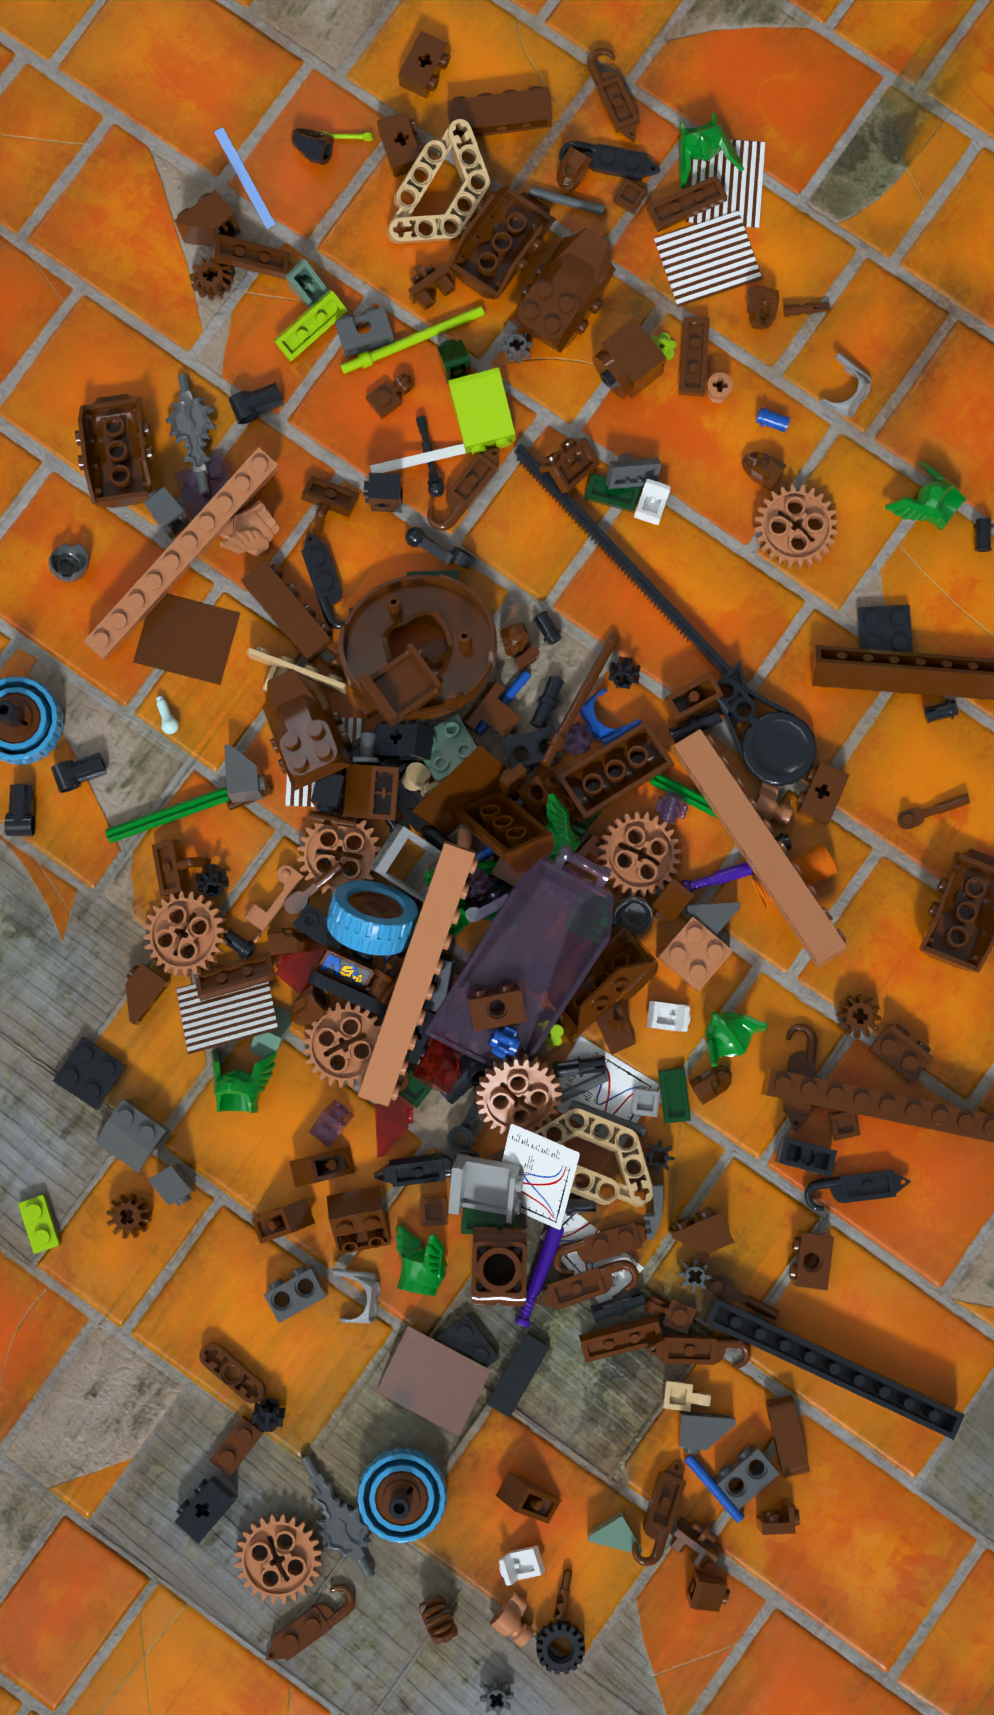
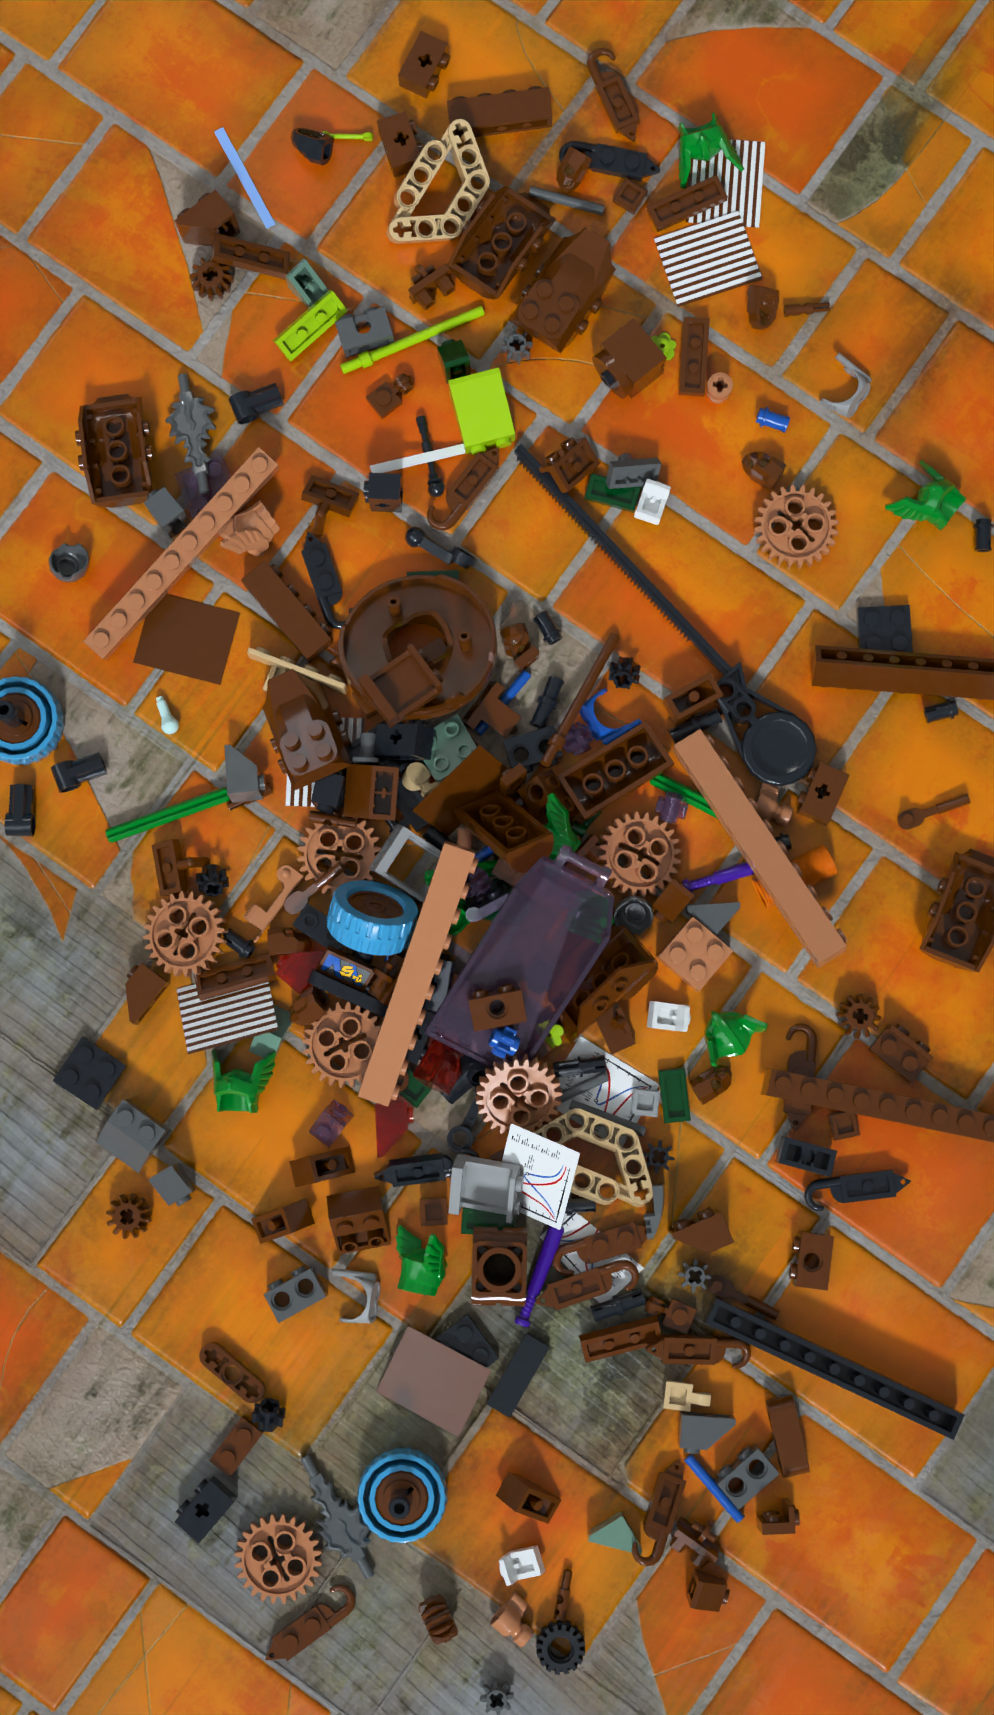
lime plate [18,1194,61,1254] -> none

